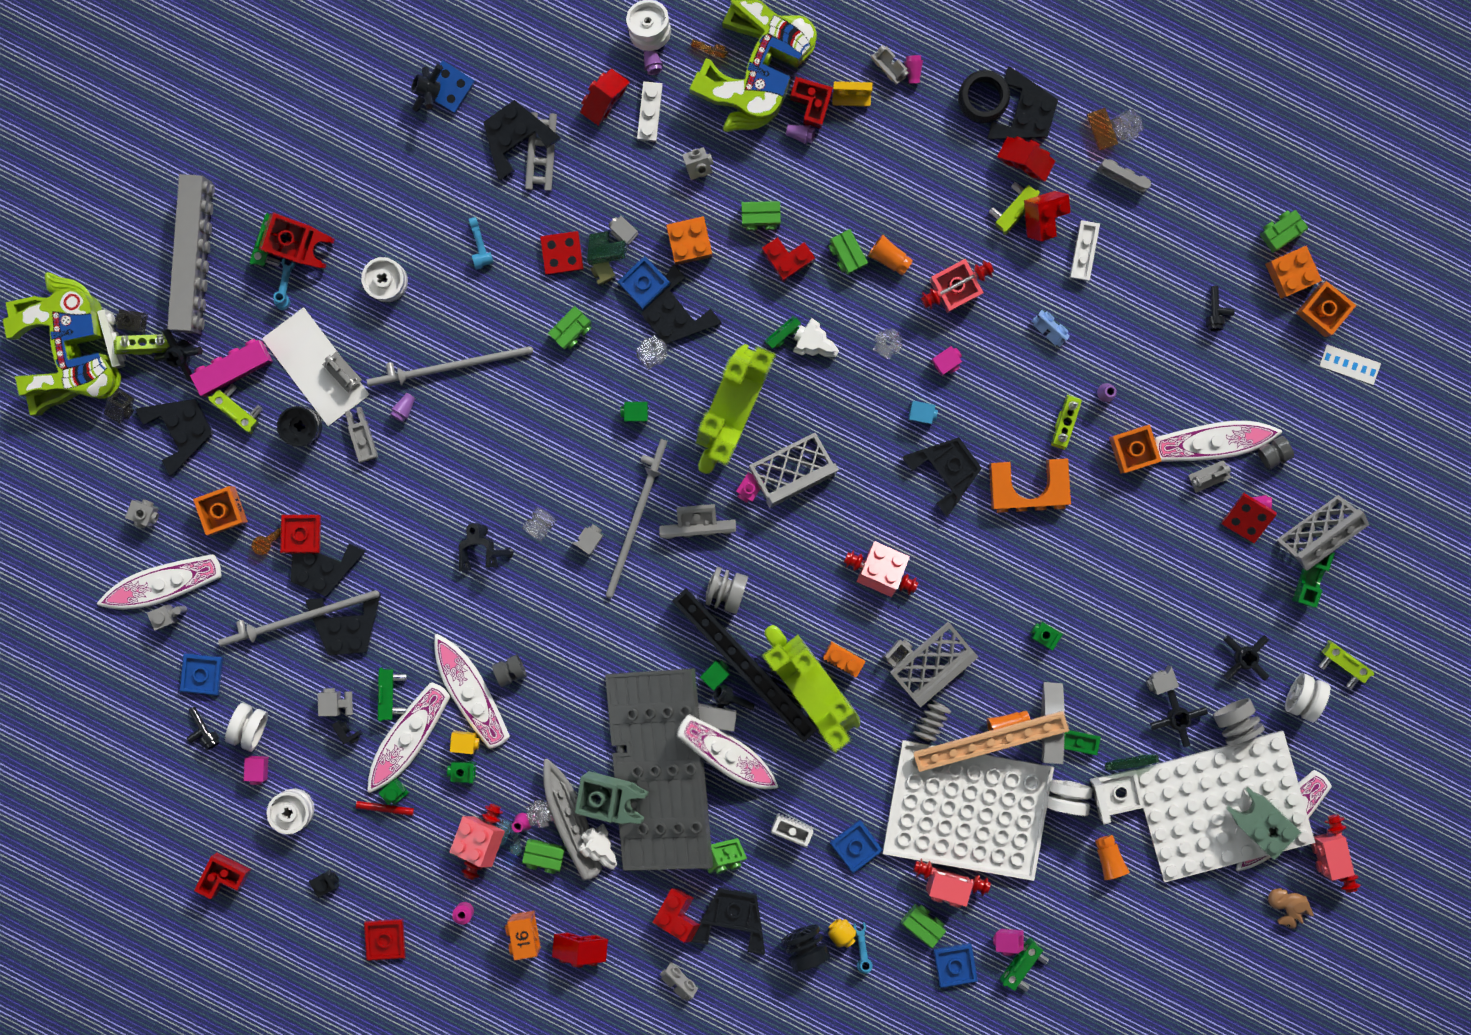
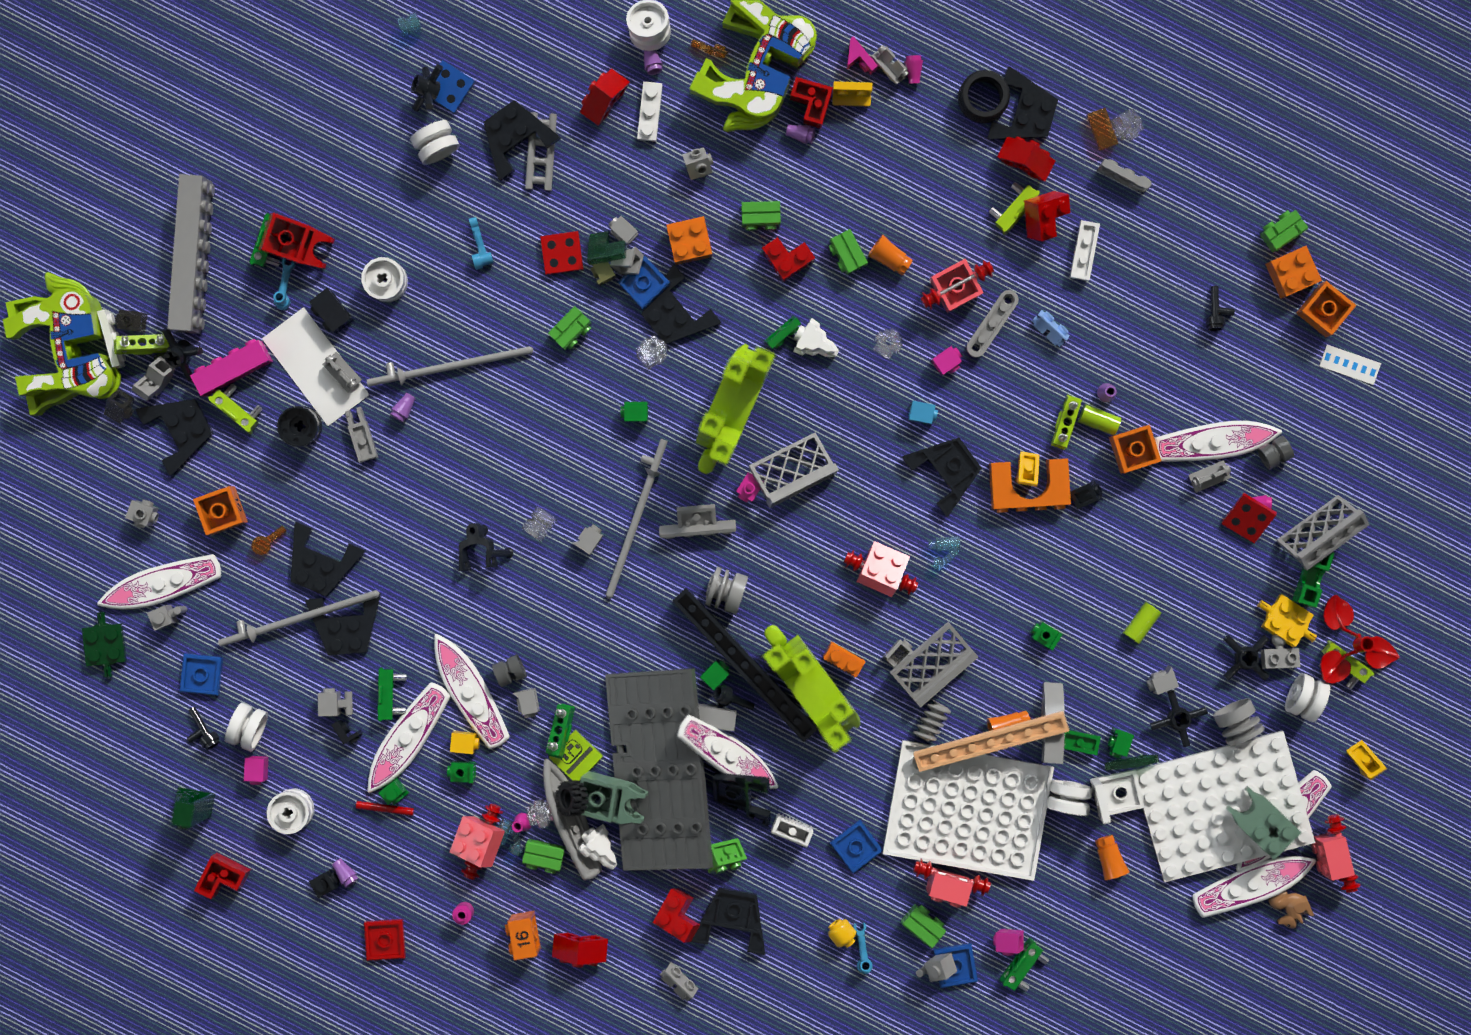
red tile [280,515,321,554] -> none
black wheel [781,924,831,972] -> none
none -> dark green plate [82,612,127,678]
none -> light grey brick [132,356,176,401]
none -> dark green wedge [171,787,215,830]
none -> black brick [309,288,354,334]
none -> medium lavender cone [332,858,358,888]
none -> clear light blue wheel [397,12,422,37]
none -> white wheel [410,120,460,165]
none -> light grey window [512,688,540,718]
none -> green piece [545,704,575,759]
none -> lime tile [549,729,603,781]
none -> black tyre [555,780,588,817]
none -> light grey window [610,246,644,275]
none -> black wing [712,773,771,826]
none -> dark pink slope [847,36,878,74]
none -> light grey brick [916,953,957,982]
none -> clear light blue plant [928,536,960,571]
none -> light grey plate [966,290,1019,358]
none -> yellow slope [1015,452,1039,487]
none -> black bracket [1070,480,1102,509]
none -> lime brick [1078,404,1121,436]
none -> green brick [1108,727,1134,758]
none -> lime brick [1123,602,1162,644]
none -> white piece [1192,856,1316,918]
none -> yellow plate [1257,594,1317,648]
none -> light grey plate [1261,635,1300,669]
none -> red plant [1320,595,1400,683]
none -> yellow slope [1346,740,1387,780]

